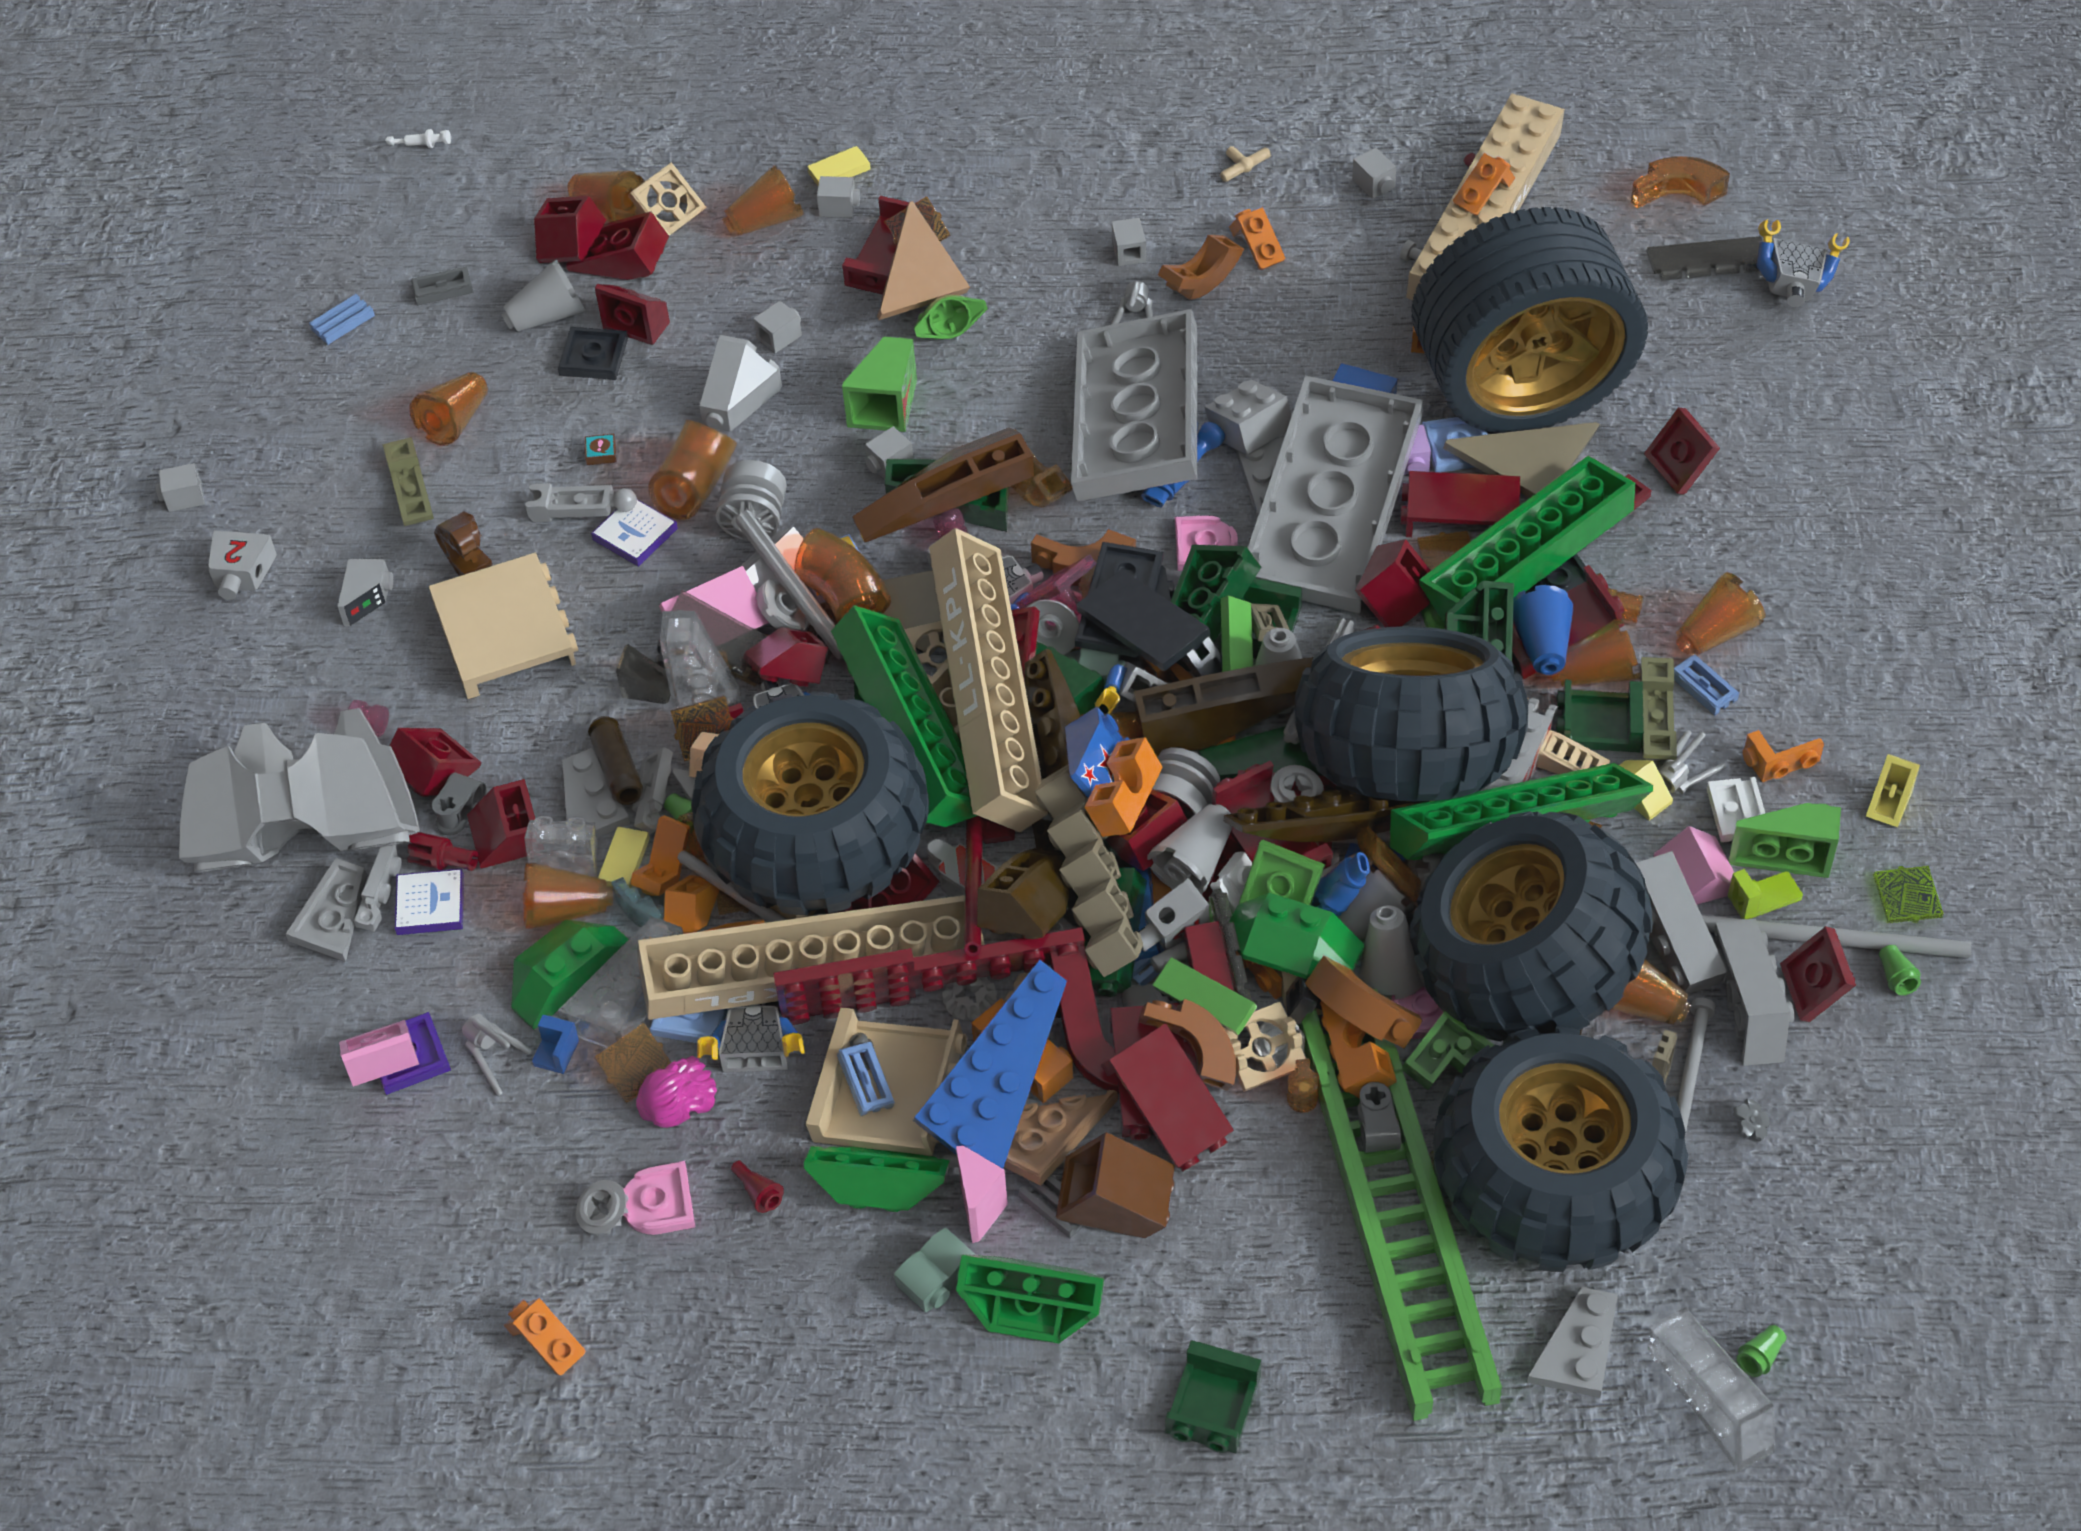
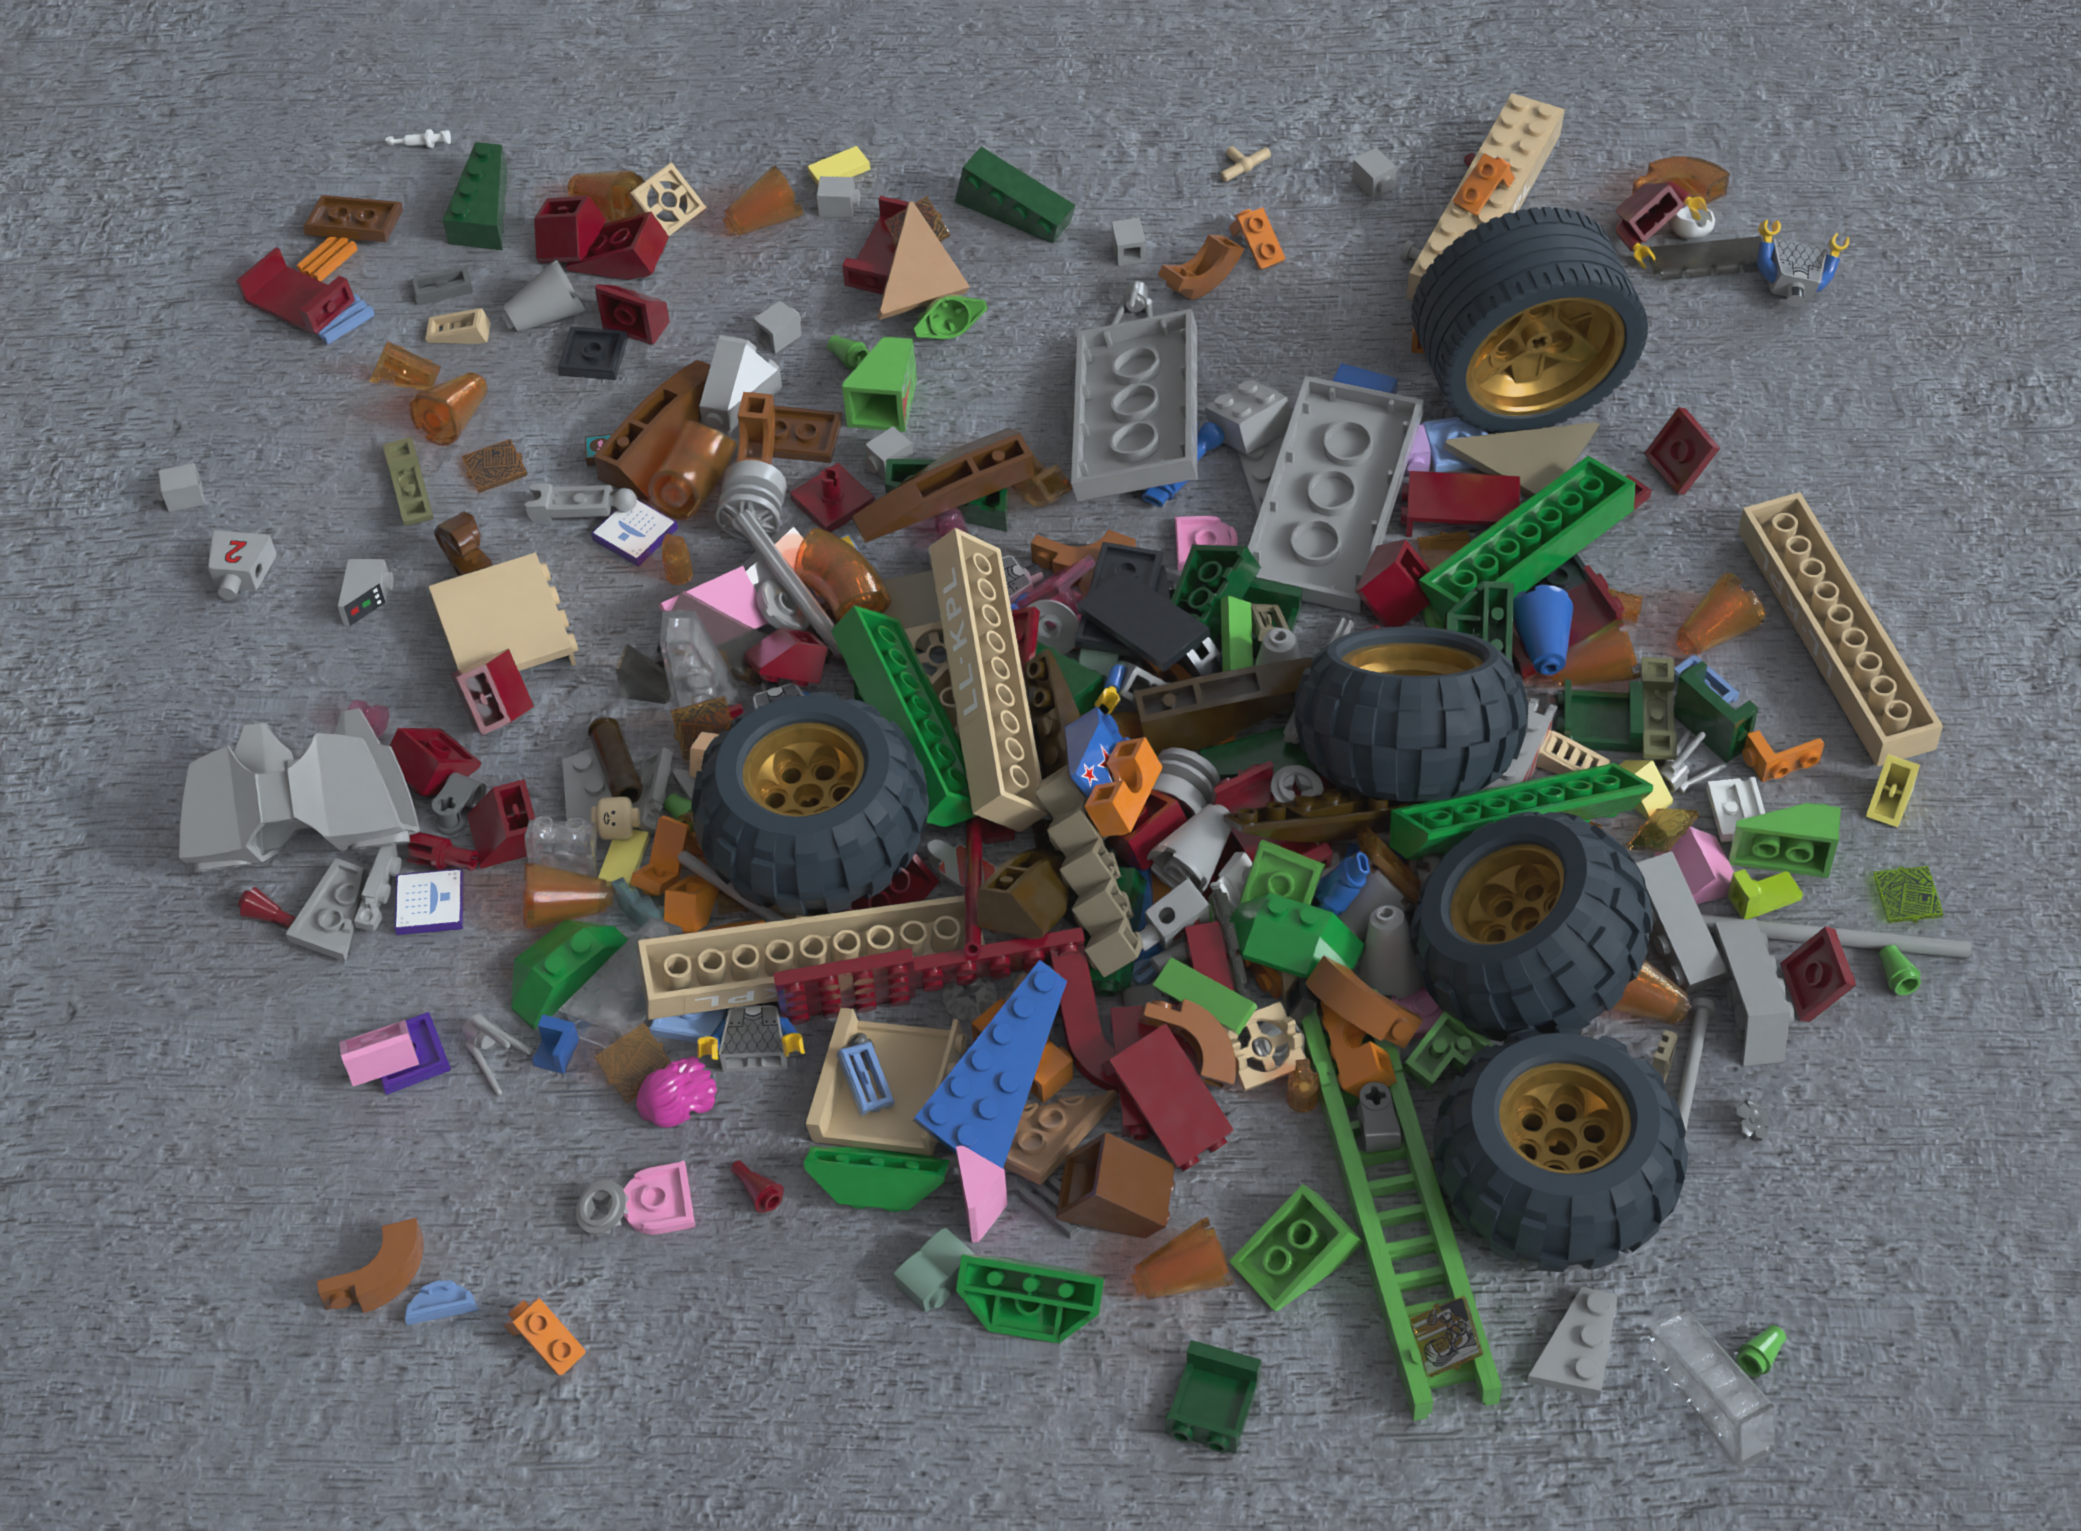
none -> dark red panel [236,247,355,335]
none -> dark red cone [238,887,296,928]
none -> orange tile [296,237,358,281]
none -> reddish brown tile [303,195,403,242]
none -> dark orange arch [317,1217,424,1313]
none -> clear orange wing [369,341,441,391]
none -> medium blue tile [405,1280,478,1325]
none -> tan slope [425,308,491,344]
none -> dark green wedge [443,142,507,251]
none -> dark red slope [450,649,534,735]
none -> clear orange piece [462,439,528,493]
none -> tan head [591,797,640,840]
none -> reddish brown wedge [594,359,711,501]
none -> clear orange hinge [662,534,693,585]
none -> dark orange arch [736,391,775,465]
none -> reddish brown tile [773,405,843,463]
none -> dark red tile [790,463,875,535]
none -> bright green cone [827,335,870,370]
none -> dark green wedge [955,146,1076,244]
none -> clear orange cone [1131,1216,1235,1299]
none -> bright green slope [1229,1184,1364,1312]
none -> piece [1410,1296,1484,1378]
none -> torso [1615,181,1708,268]
none -> clear orange piece [1626,808,1699,852]
none -> white hair [1670,206,1715,240]
none -> dark green panel [1674,661,1759,764]
none -> tan brick [1738,492,1943,767]

